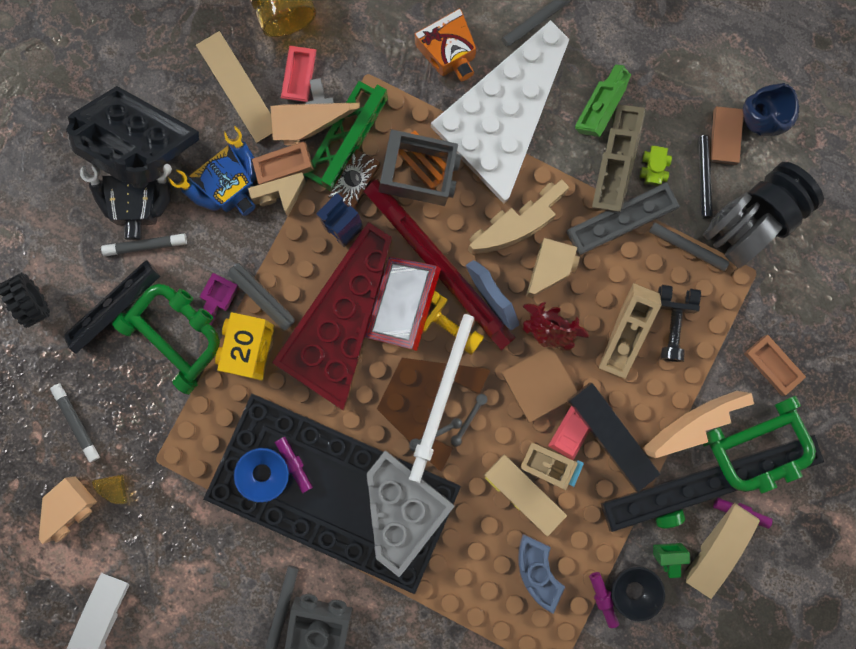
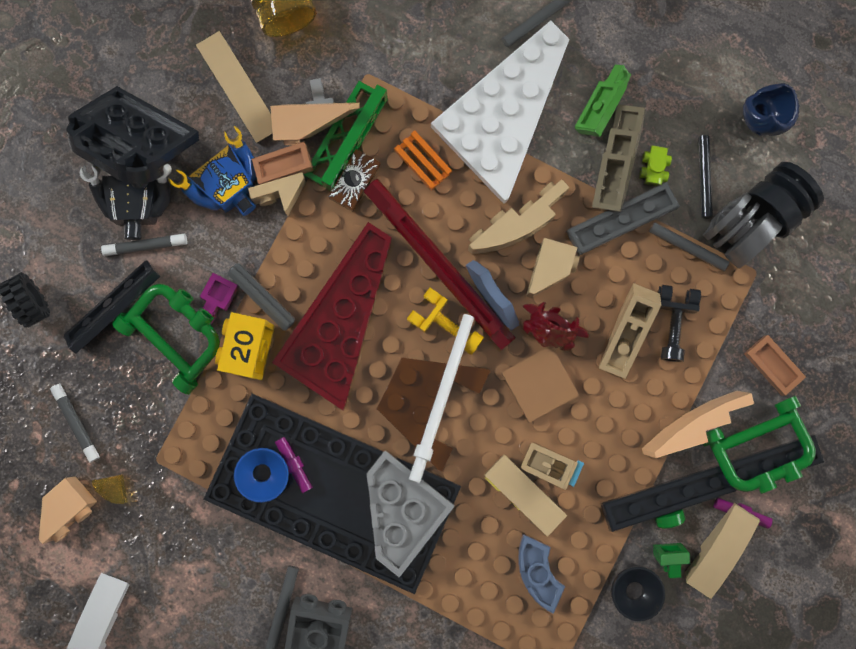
coral tile [281,46,317,102] -> none
dark blue piece [316,193,363,247] -> none
tile [365,257,441,351] -> none
dark grey window [379,129,461,206] -> none
dark grey hinge [409,418,462,451] -> none
torso [415,8,476,82] -> none
dark grey hinge [451,394,487,447] -> none
coral tile [548,406,590,460] -> none
black tile [568,382,661,492] -> none
magenta bar [589,572,619,628] -> none
nougat tile [710,106,743,165] -> none

